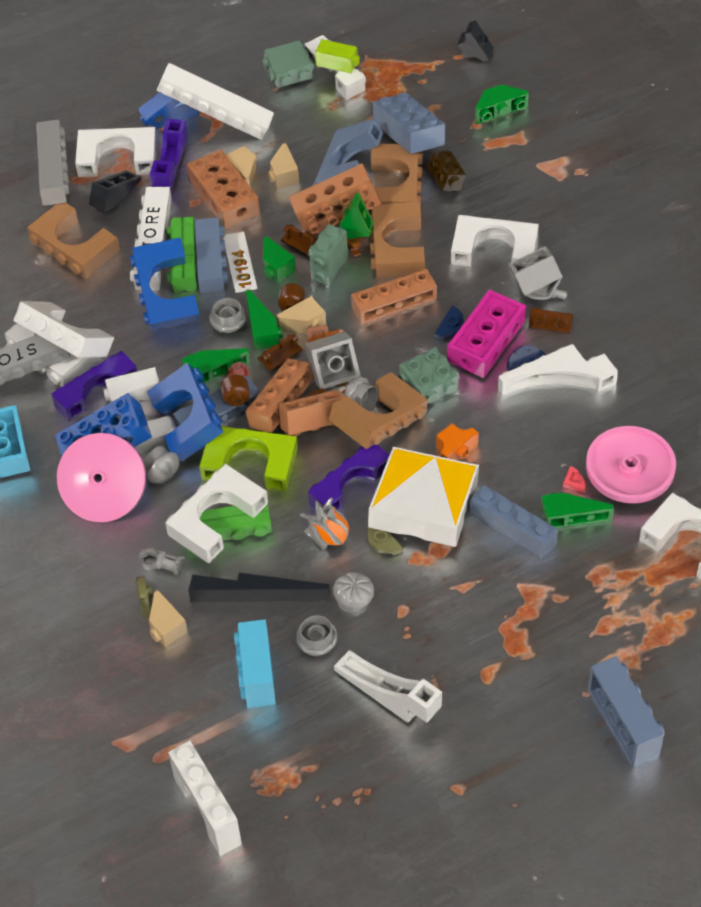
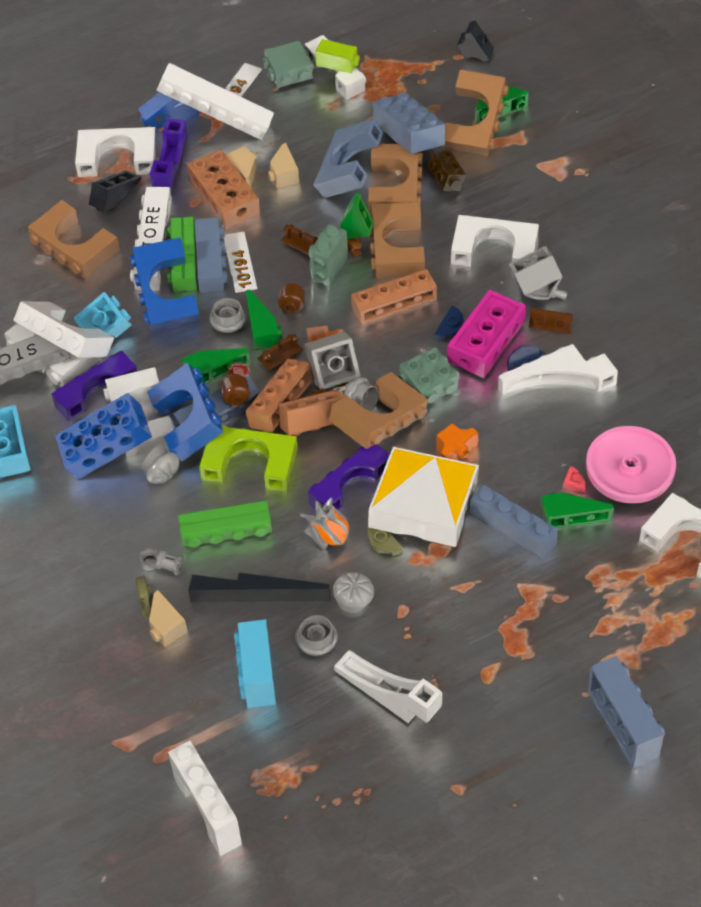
light grey brick [36,119,70,206] -> none
bright pink dish [57,433,146,522] -> none
white arch [166,464,268,563] -> none
green slope [263,236,296,284] -> none
tan slope [277,296,326,334] -> none
nougat brick [289,163,381,236] -> none
none -> medium azure plate [73,292,131,338]
none -> white sticker [225,63,262,97]
none -> medium nougat arch [443,70,509,156]

